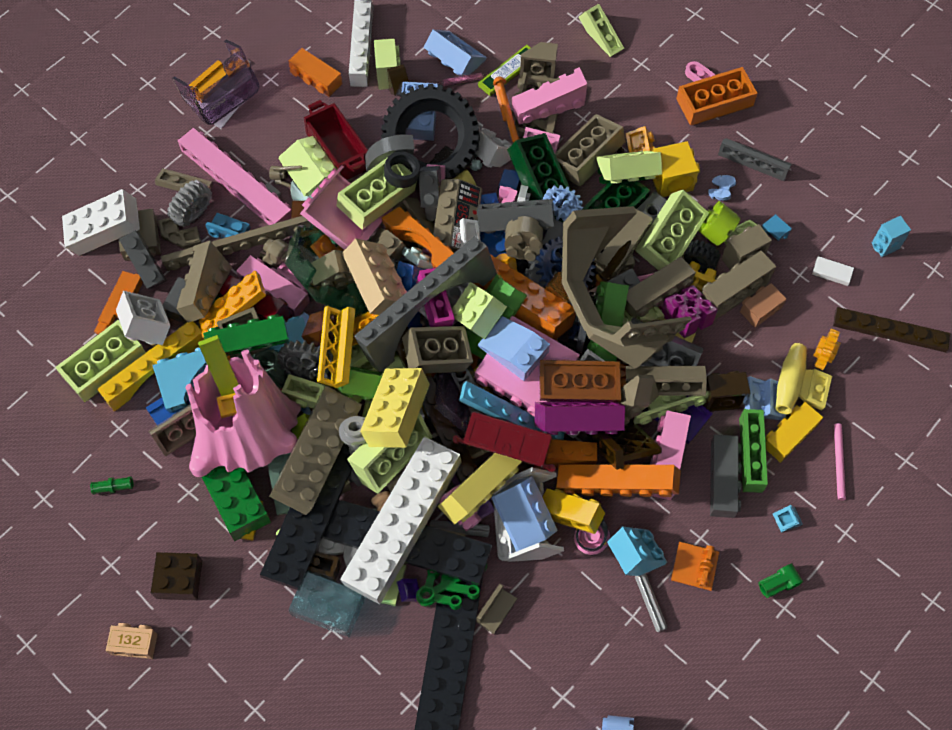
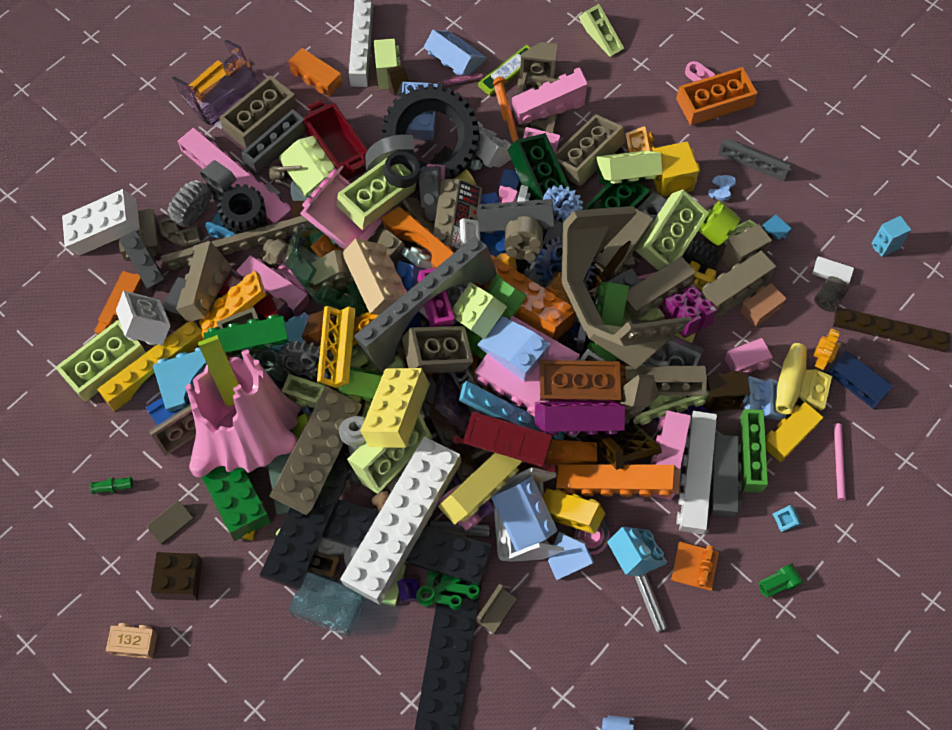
dark tan plate [155,168,213,191] -> none
yellow plate [216,393,237,419] -> none
none -> dark tan slope [146,501,193,545]
none -> dark grey beam [200,160,247,214]
none -> black tyre [218,184,266,234]
none -> dark tan brick [219,75,297,148]
none -> dark grey brick [241,109,306,175]
none -> light blue slope [548,532,594,580]
none -> white brick [676,411,717,534]
none -> bright pink brick [725,338,773,376]
none -> clear smoke wheel [814,276,849,312]
none -> dark blue brick [827,351,893,410]

